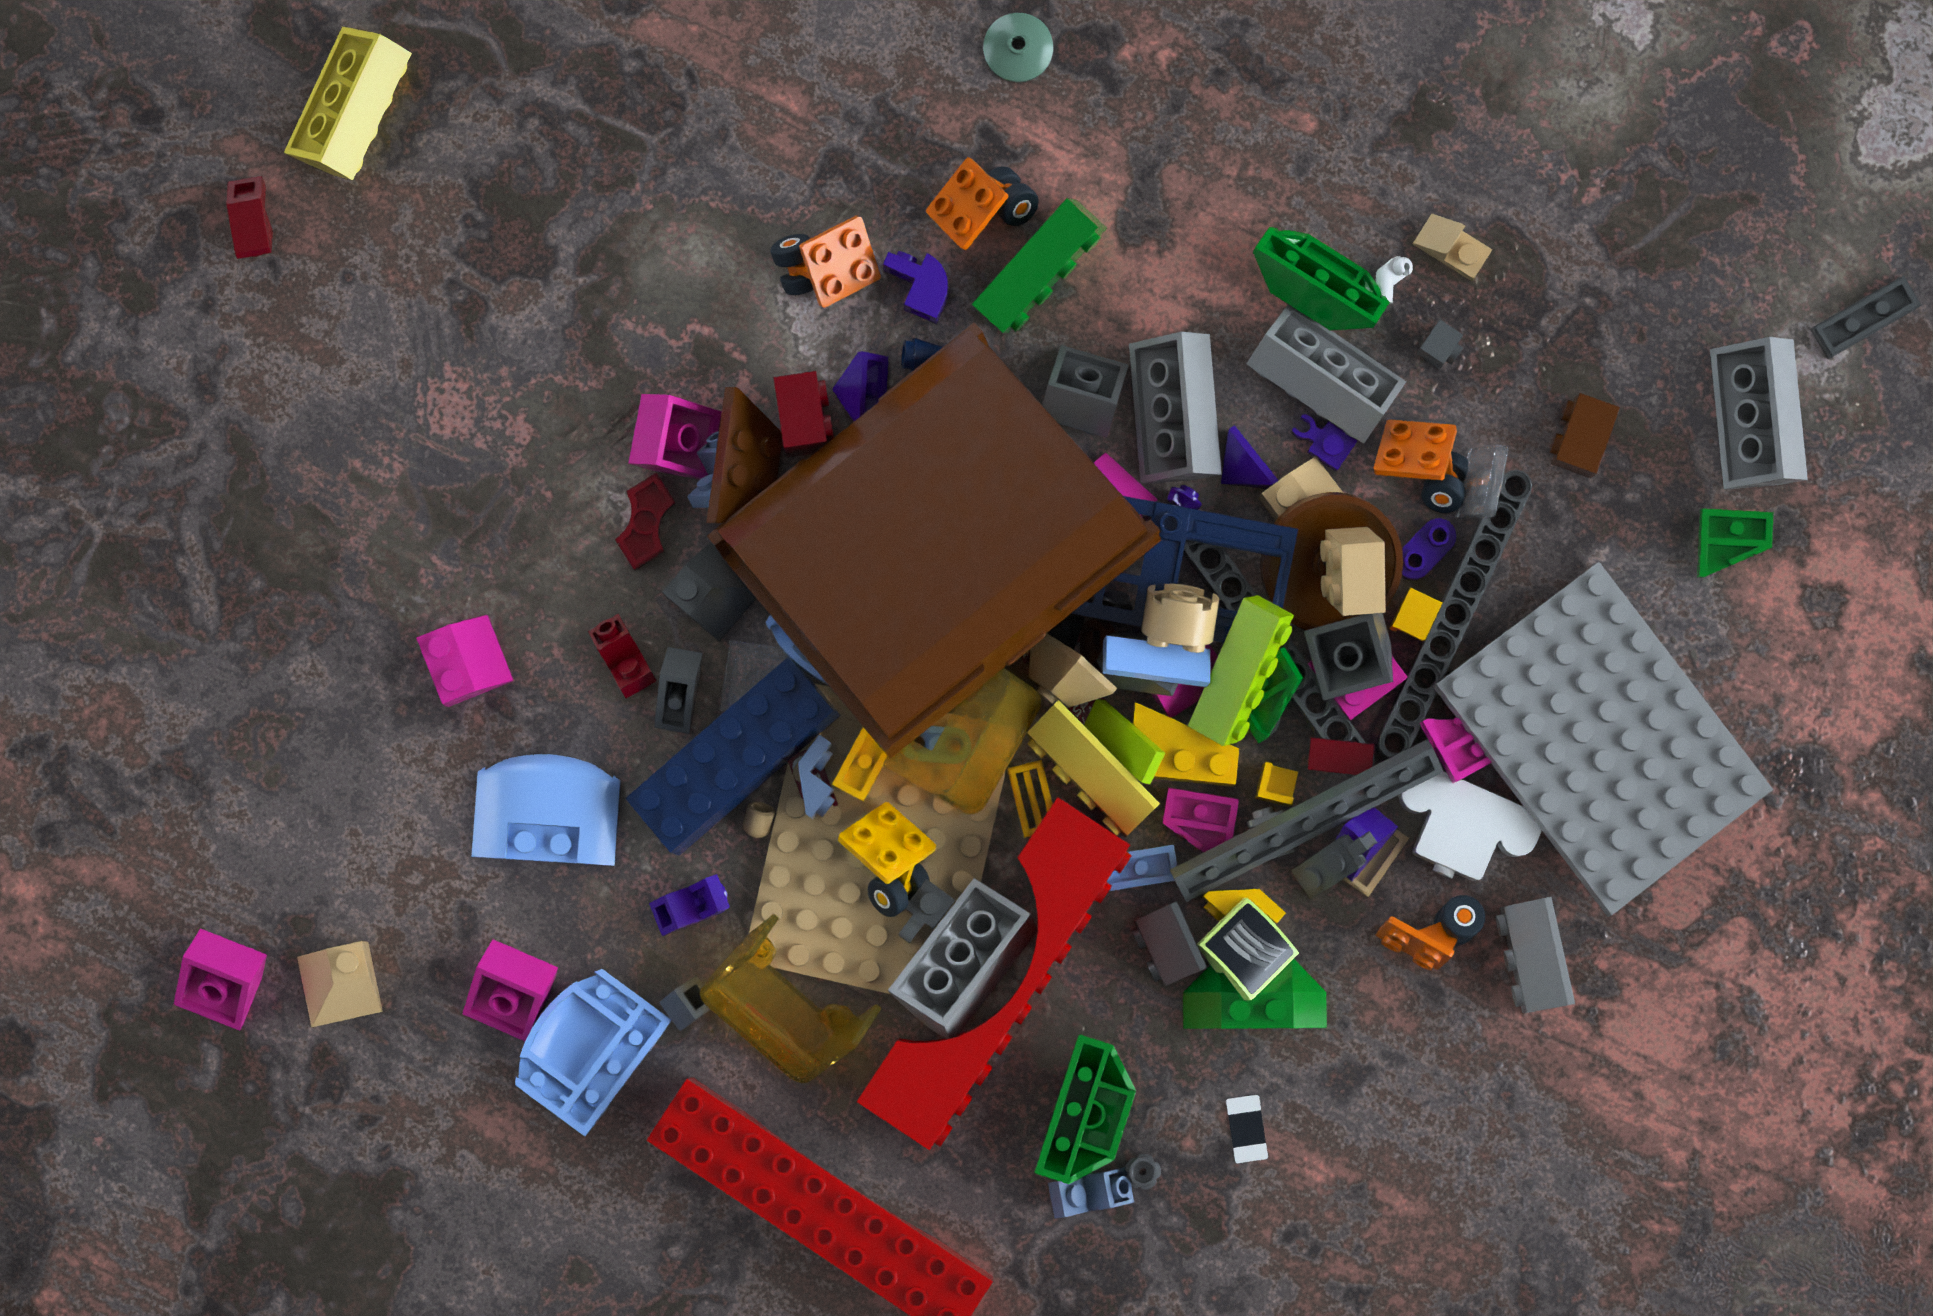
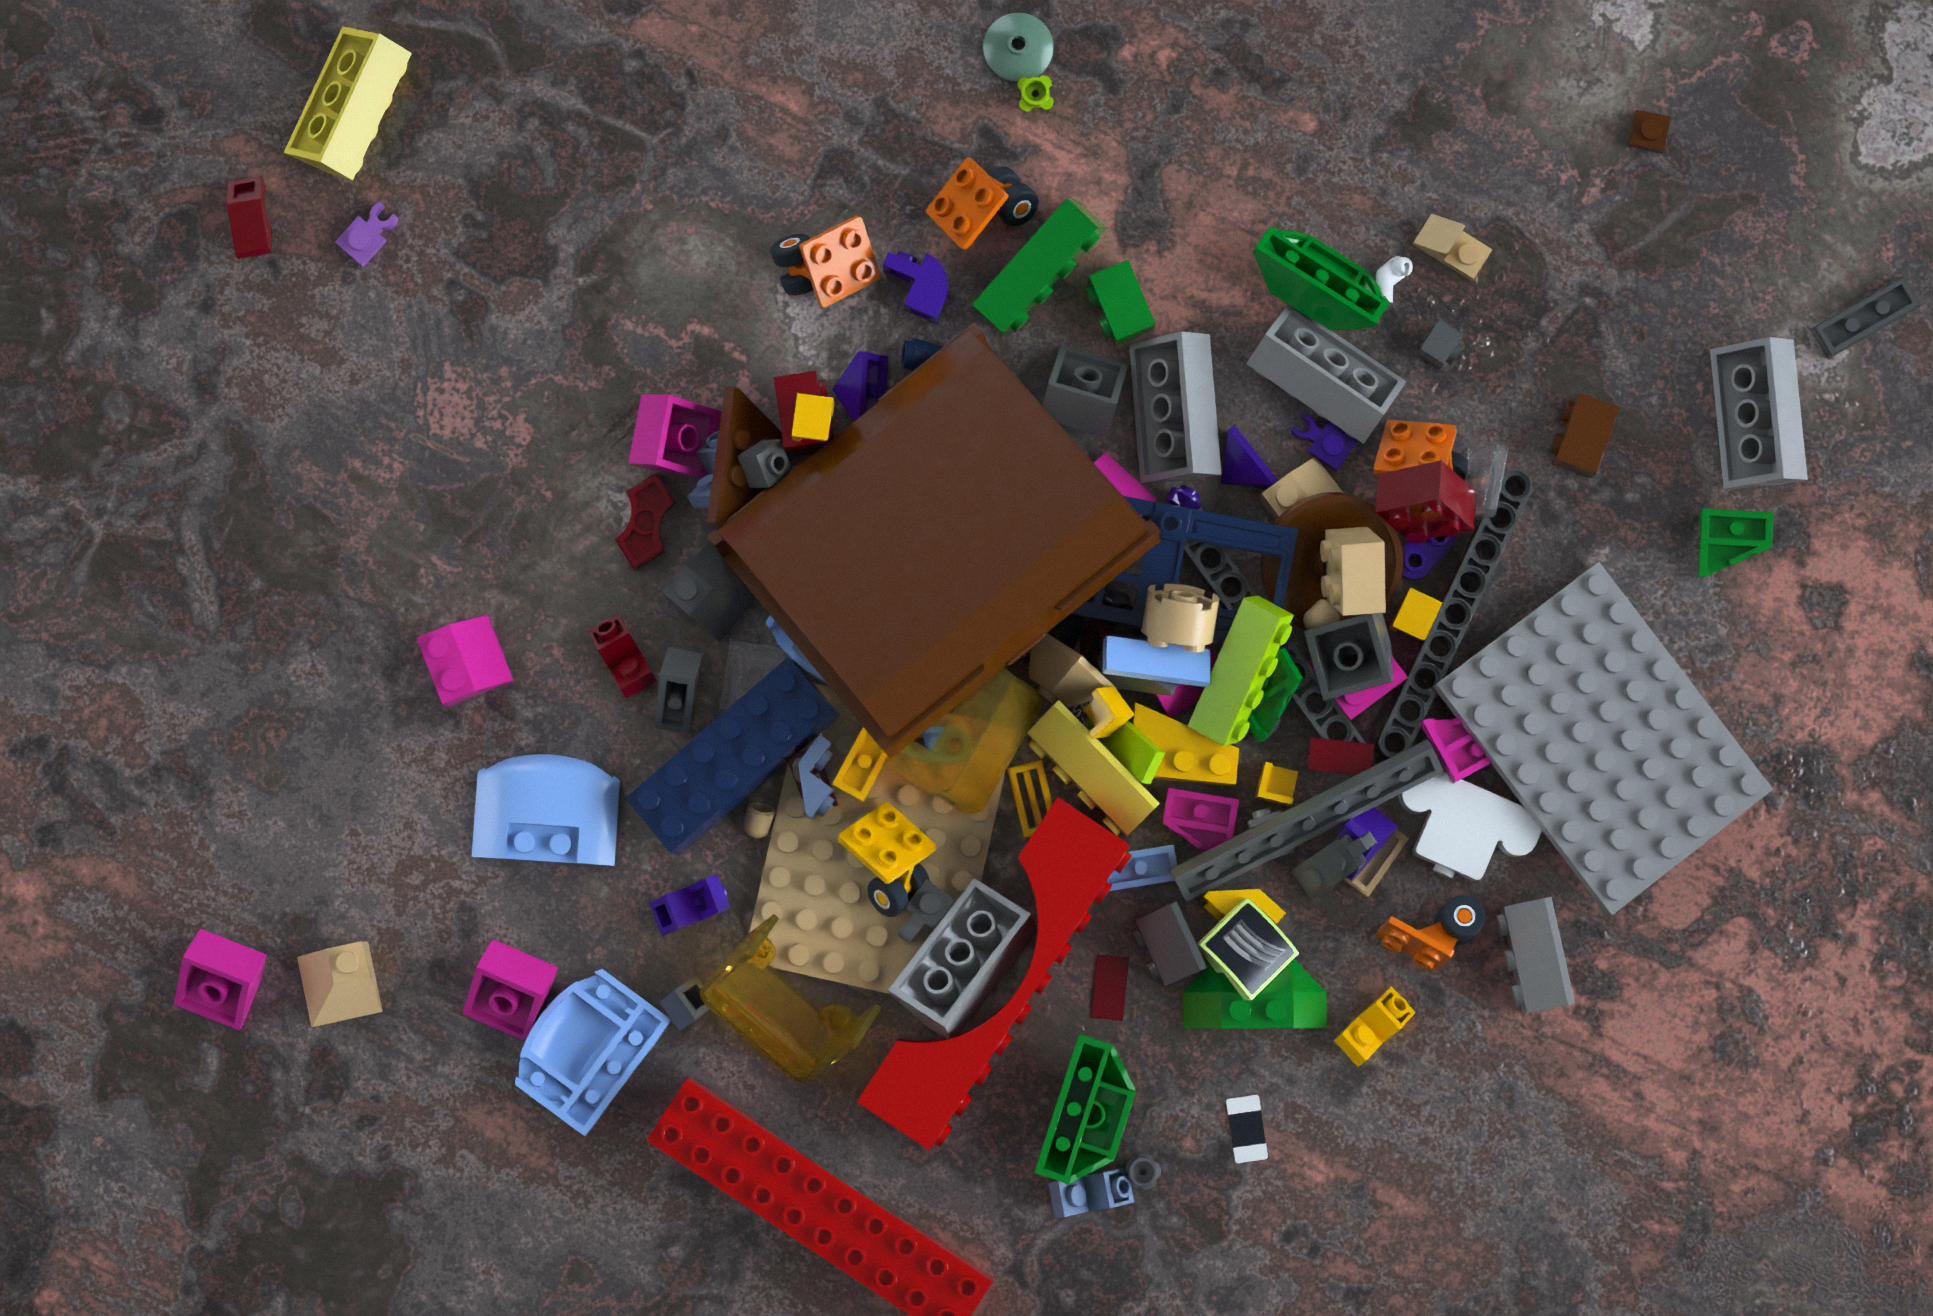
none -> medium lavender plate [335,202,398,267]
none -> dark grey plate [738,440,791,488]
none -> yellow panel [792,393,835,441]
none -> lime plate [1017,75,1054,112]
none -> yellow panel [1083,686,1135,739]
none -> green brick [1085,260,1156,346]
none -> dark red sticker [1091,954,1129,1021]
none -> tan piece [1303,599,1340,636]
none -> yellow slope [1334,986,1416,1067]
none -> dark red brick [1375,460,1476,543]
none -> reddish brown plate [1628,110,1671,154]

